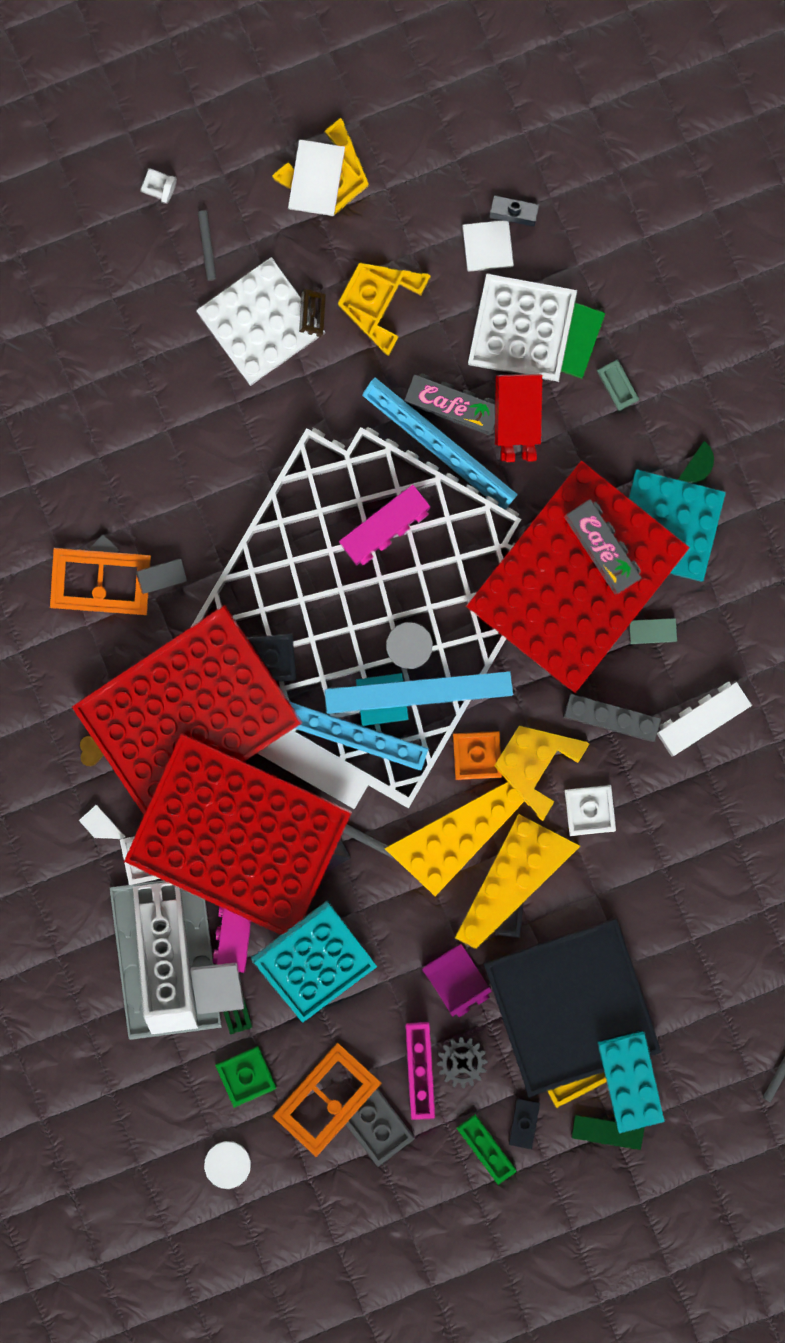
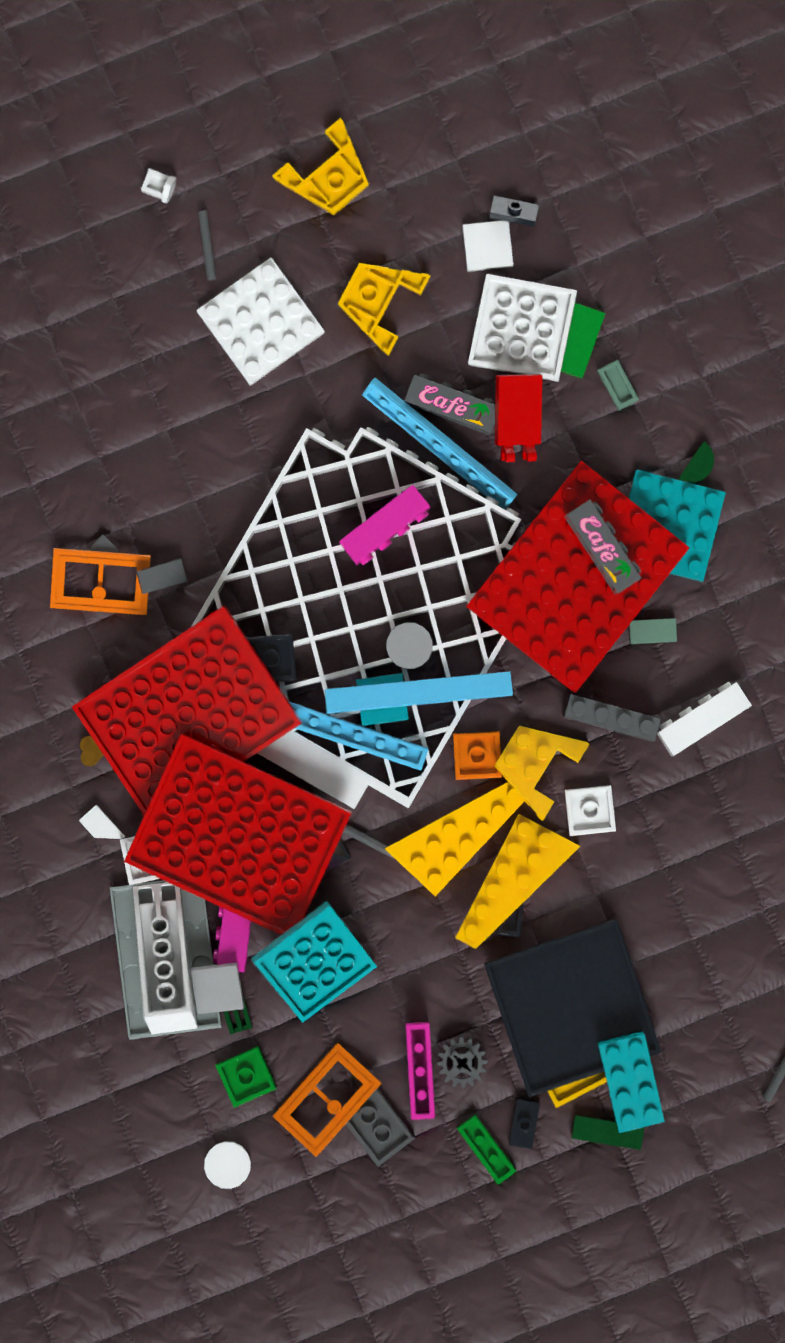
white tile [288,140,345,216] -> none
dark brown tile [299,288,326,337] -> none
magenta panel [422,943,492,1017] -> none

